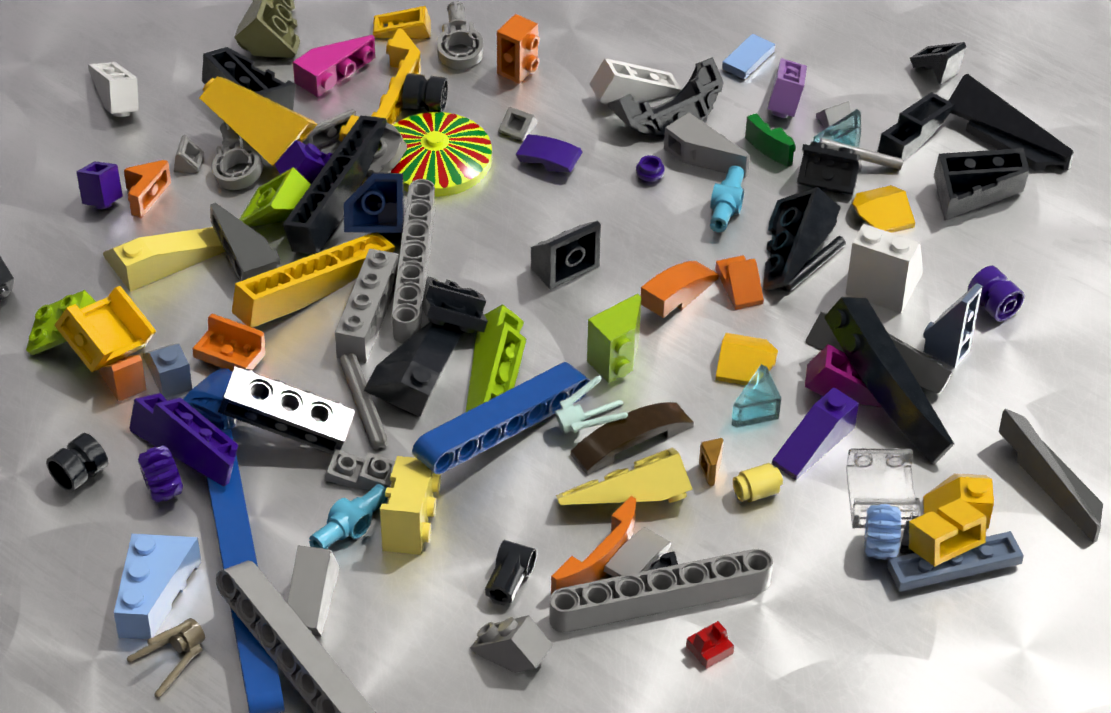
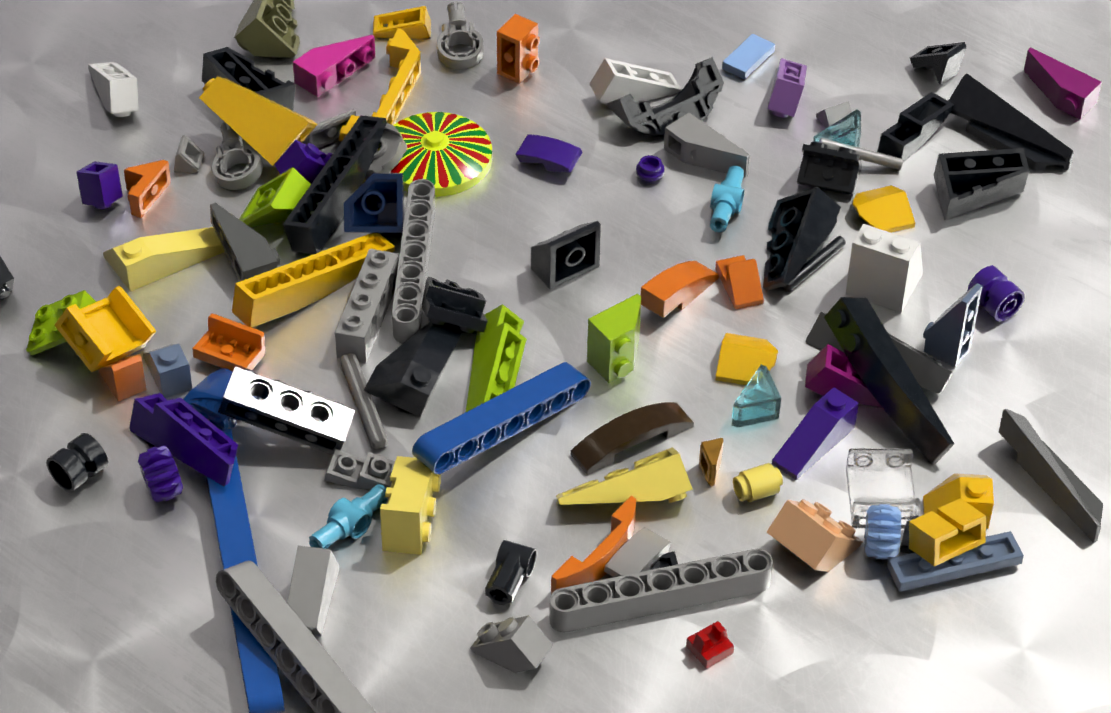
light blue wedge [114,534,201,639] -> none
dark tan plant [127,618,205,698] -> none
black wheel [402,73,448,112] -> none
light grey slope [498,107,538,141] -> none
light aqua plant [554,376,628,434] -> none
green slope [745,113,796,167] -> none
none -> light nougat slope [767,499,863,572]
none -> magenta slope [1024,47,1102,119]

